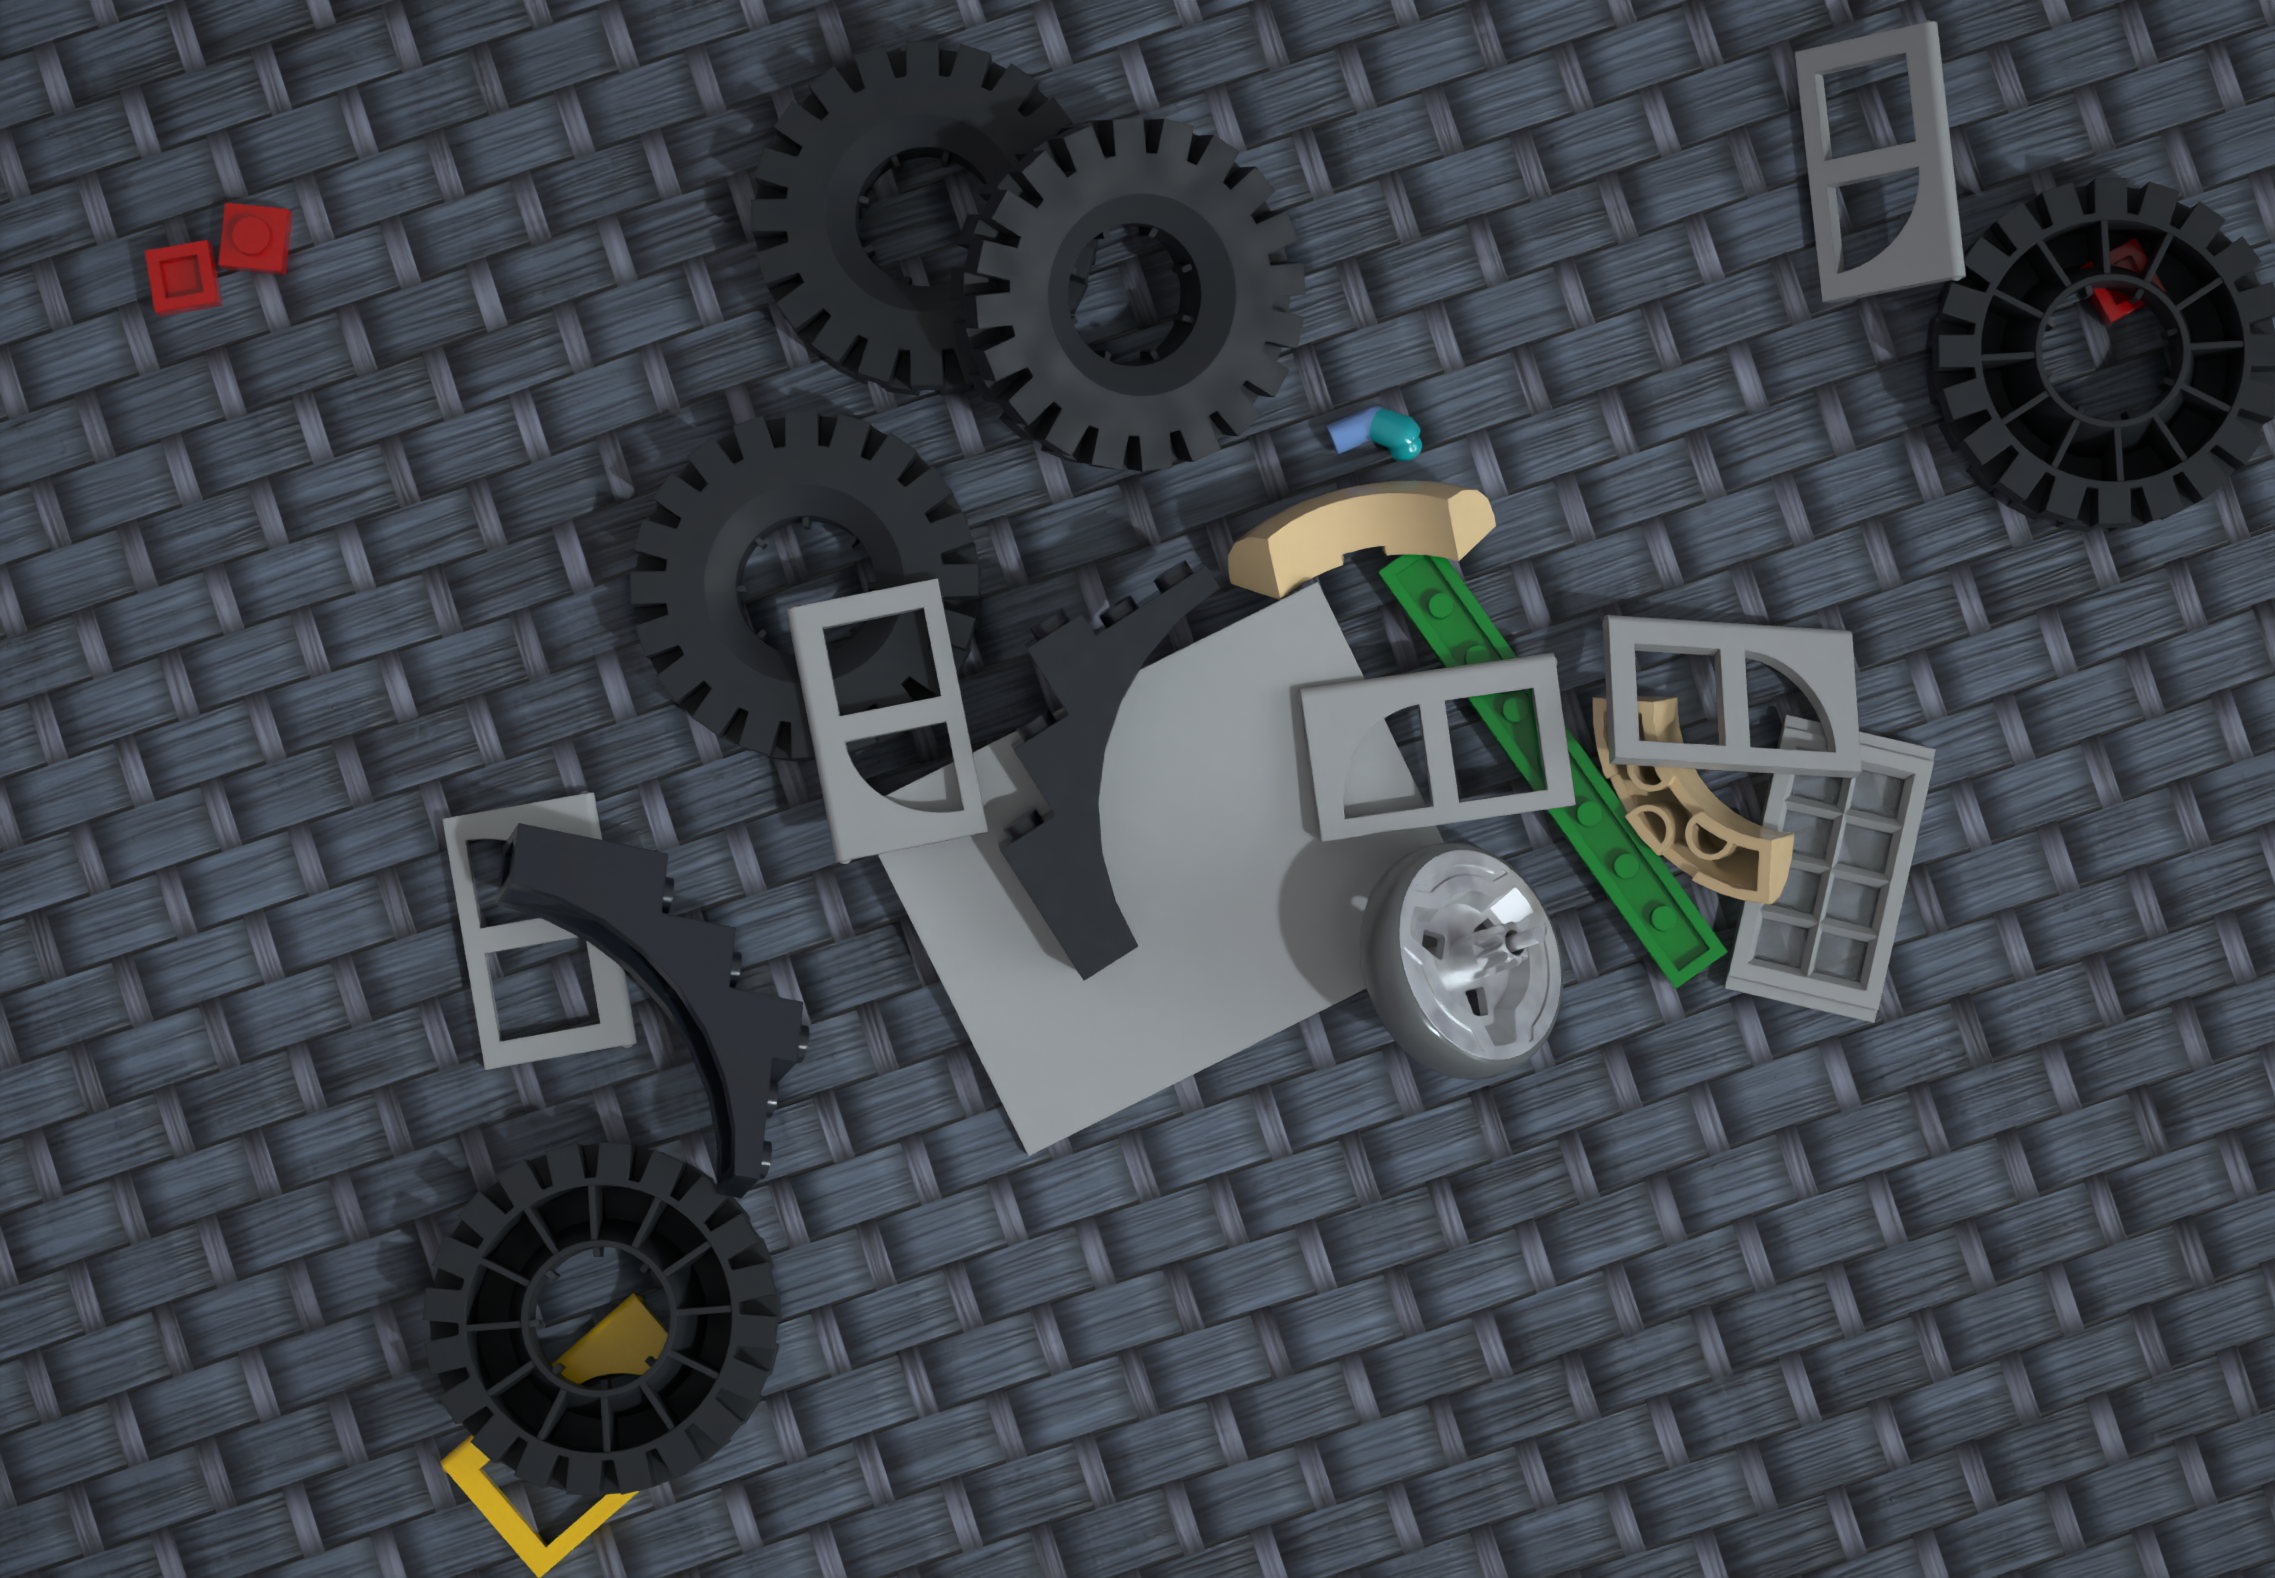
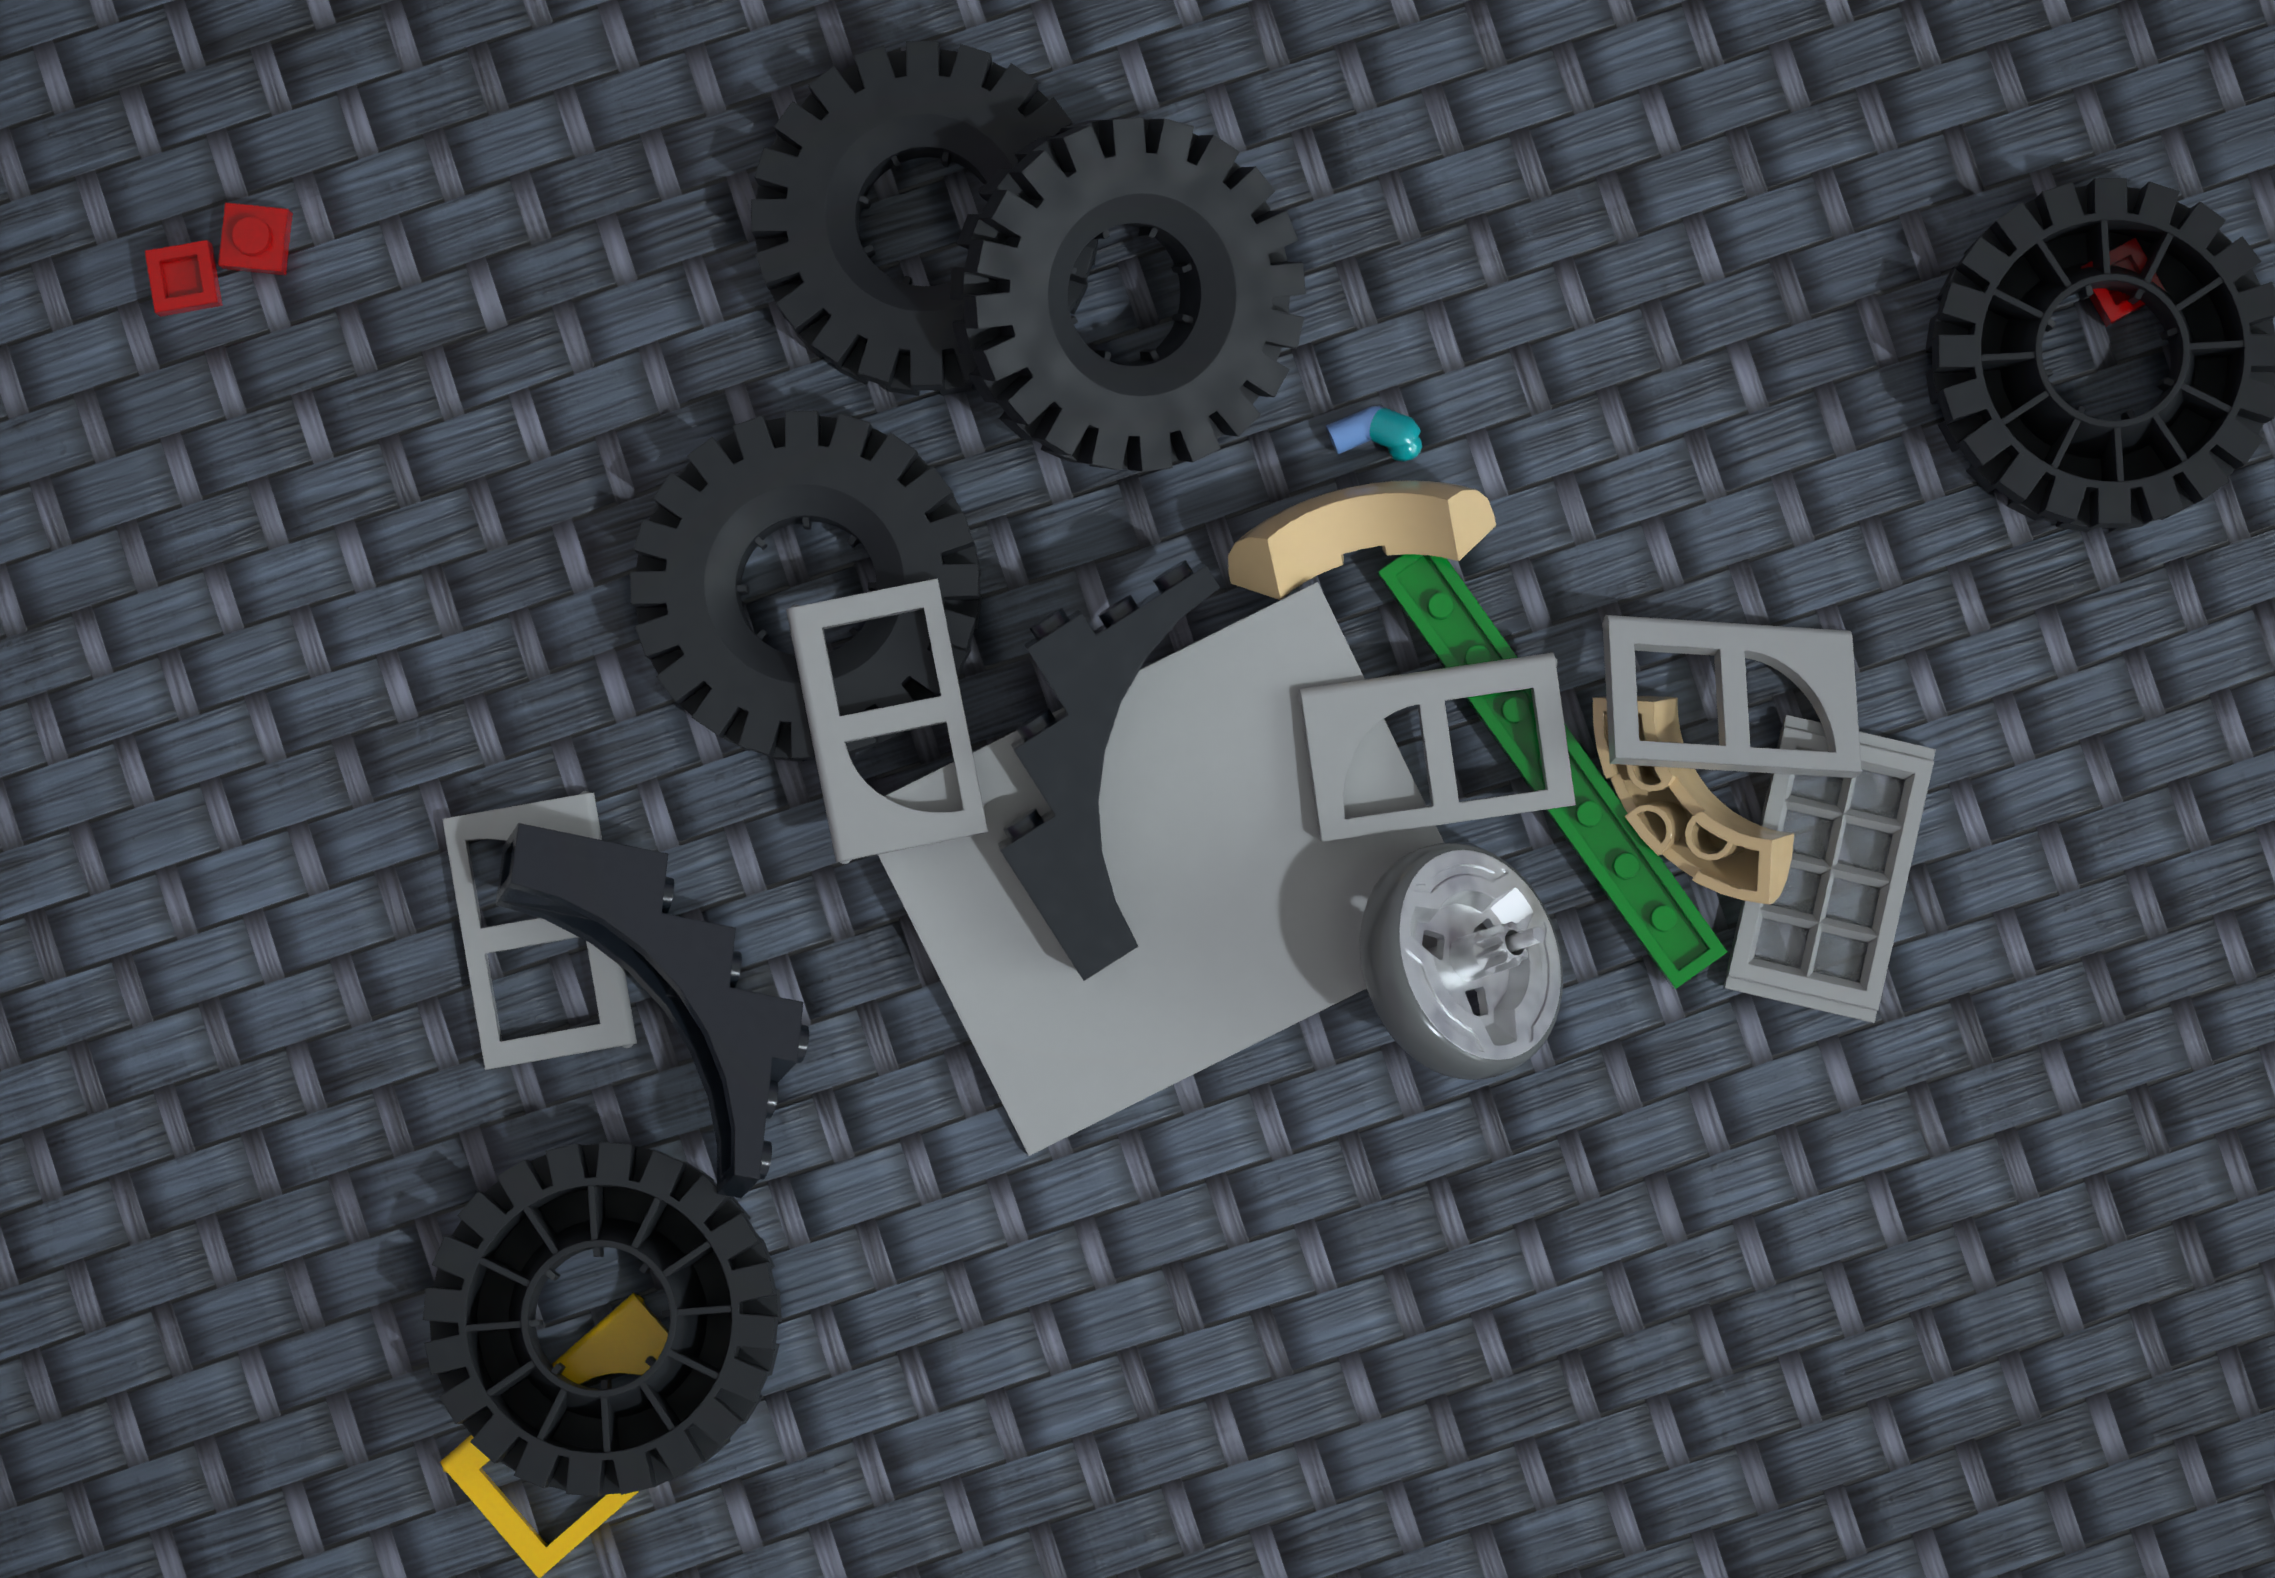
light grey window [1795,20,1966,303] -> none

